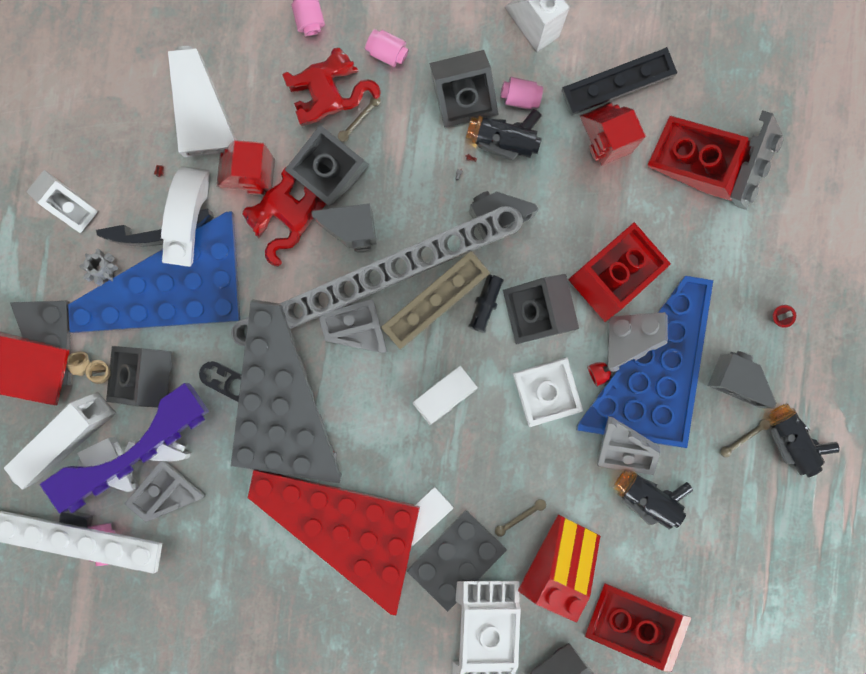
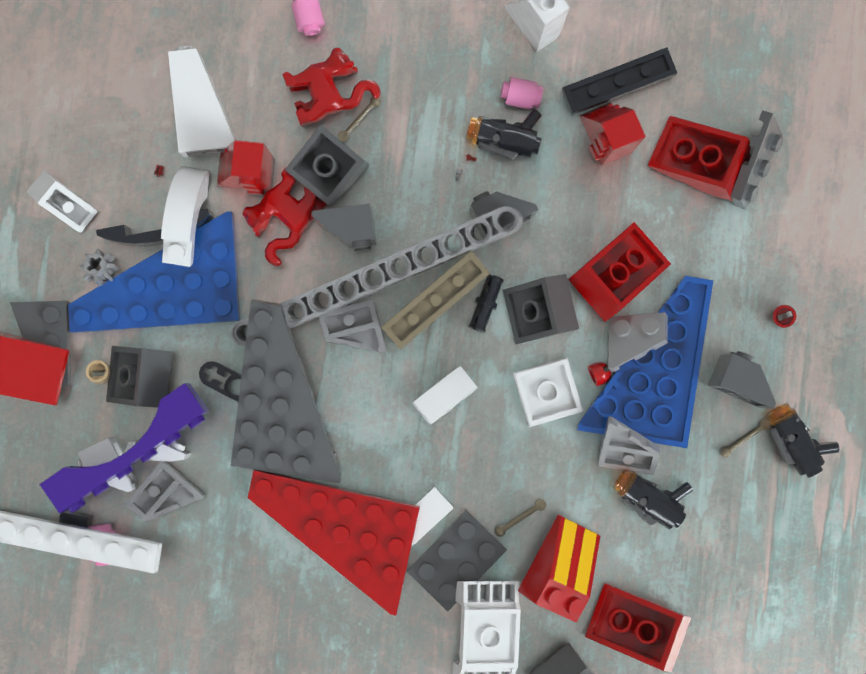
white slope [4,392,116,490] -> none
tan hinge [67,351,90,376] -> none
bright pink brick [365,29,409,67] -> none
dark grey slope [429,50,499,128] -> none

